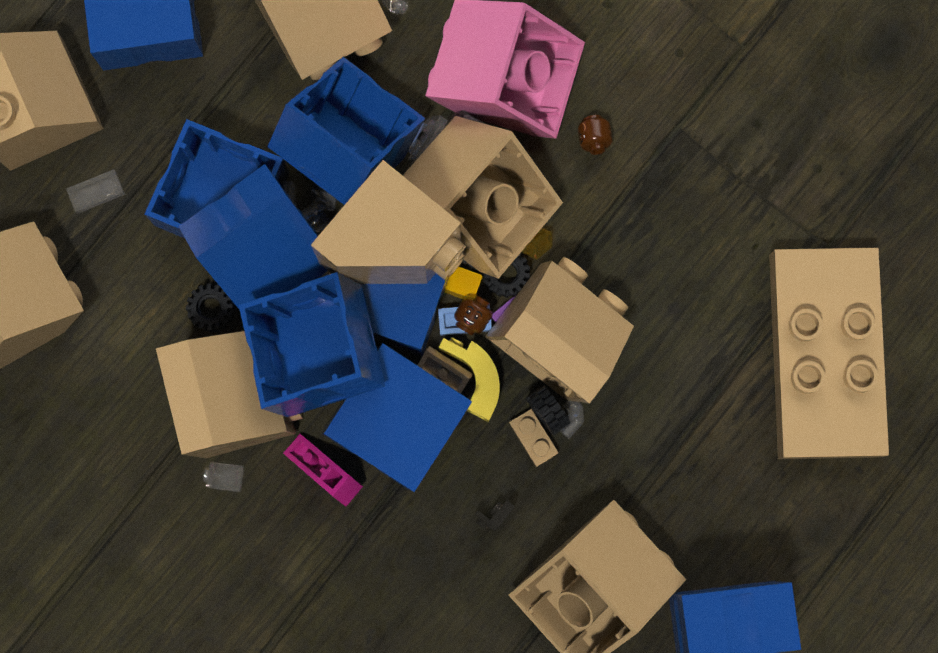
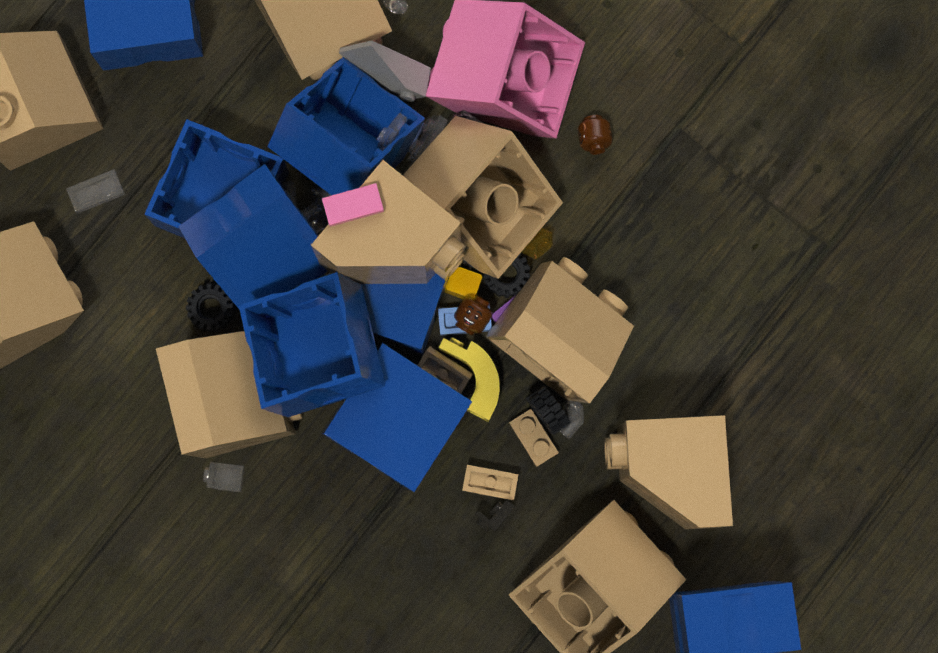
dark pink slope [283,434,363,507] -> none
tan plate [769,248,889,459] -> none
none -> bright pink tile [322,183,384,227]
none -> light grey slope [339,40,431,102]
none -> clear plate [376,113,407,151]
none -> tan plate [462,465,519,501]
none -> tan slope [604,415,733,529]

